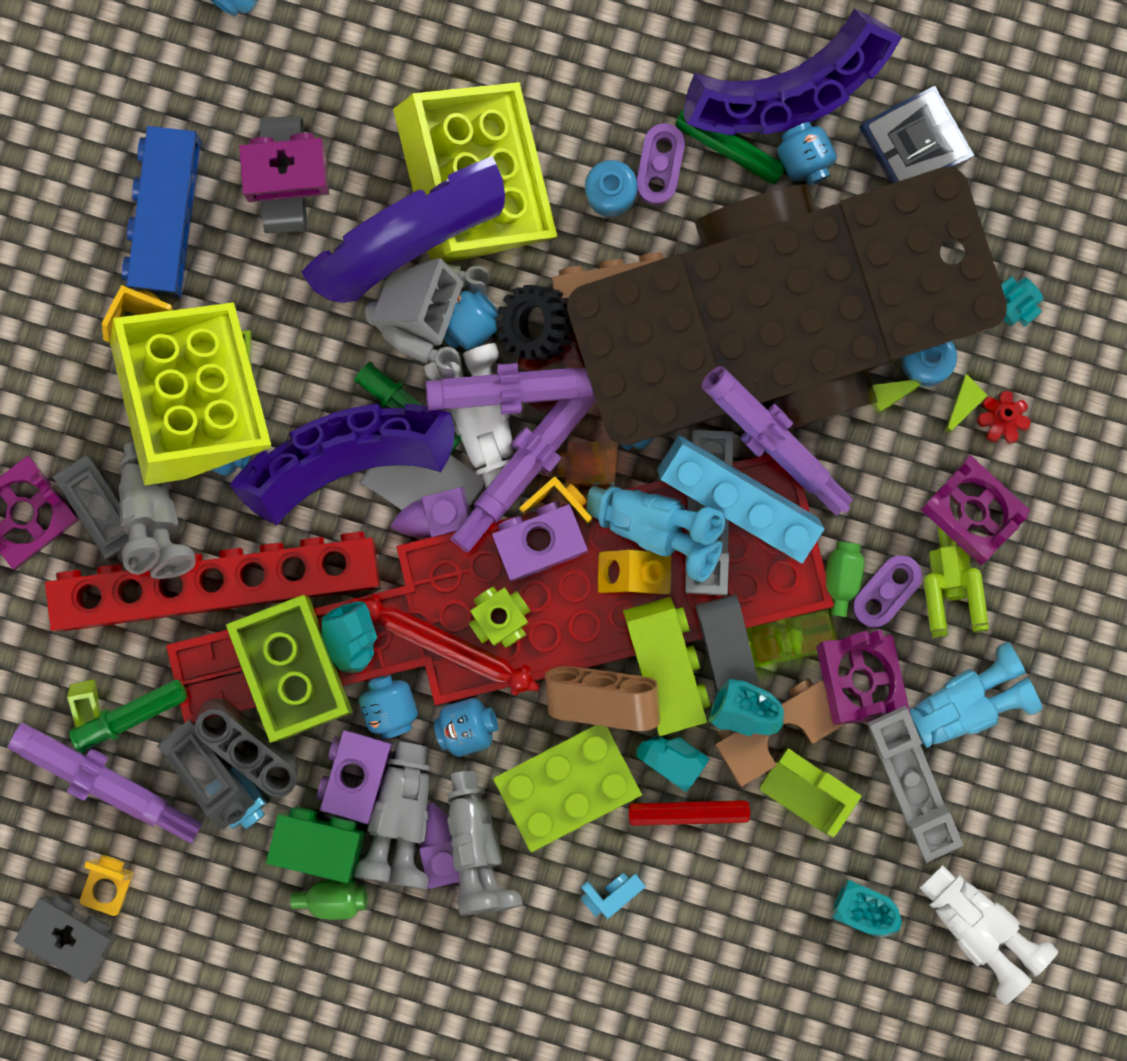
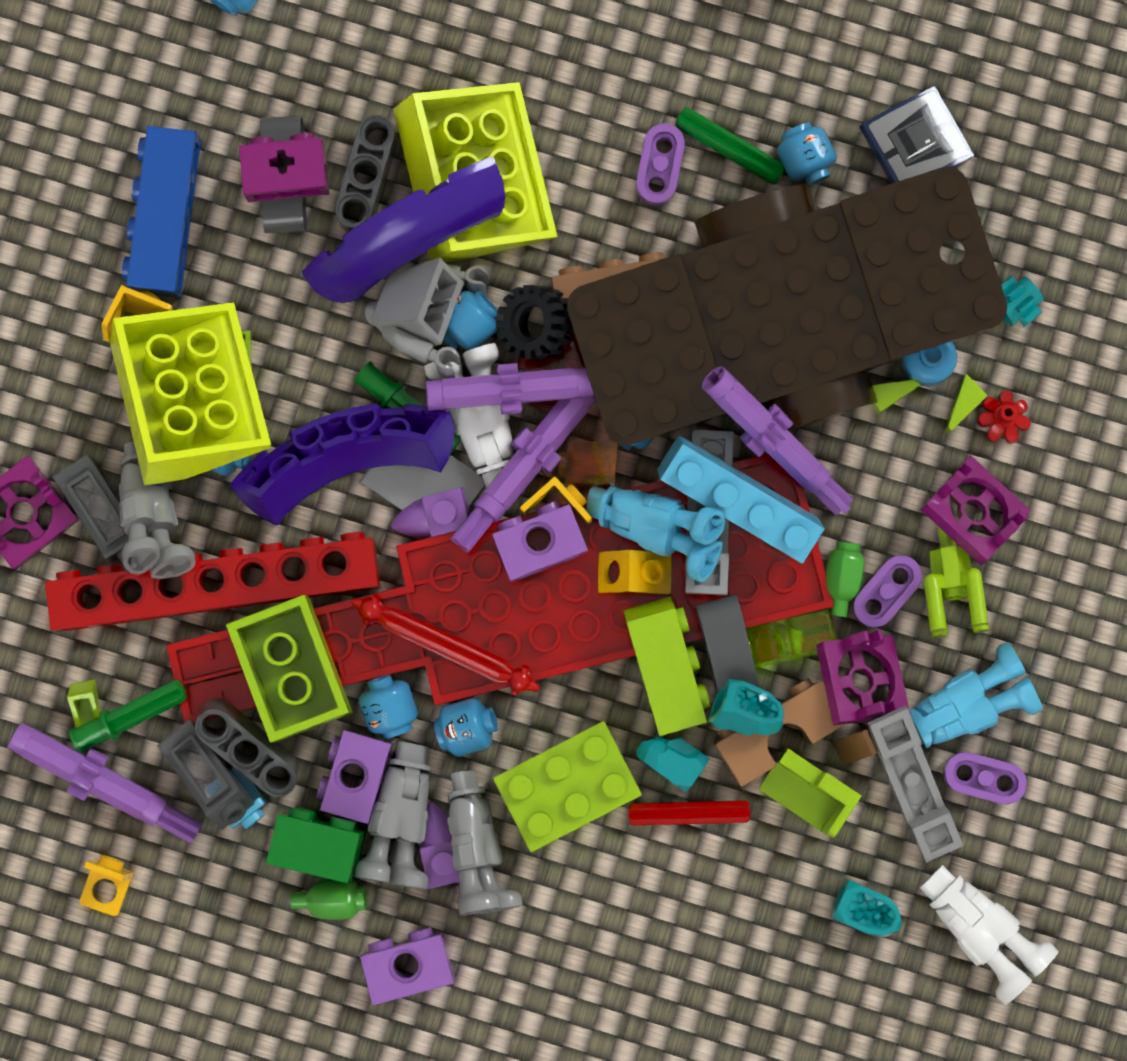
dark grey brick [13,893,118,983] -> none
teal rock [321,601,377,673] -> none
lime brick [469,586,531,648] -> none
medium nougat beam [545,666,660,731] -> none
medium azure bracket [580,872,646,919] -> none
dark azure head [585,160,637,217] -> none
dark purple brick [684,8,902,135] -> none
none -> dark grey beam [335,115,397,233]
none -> medium lavender brick [360,927,455,1005]
none -> medium nougat piece [833,729,877,765]
none -> medium lavender plate [943,752,1027,804]

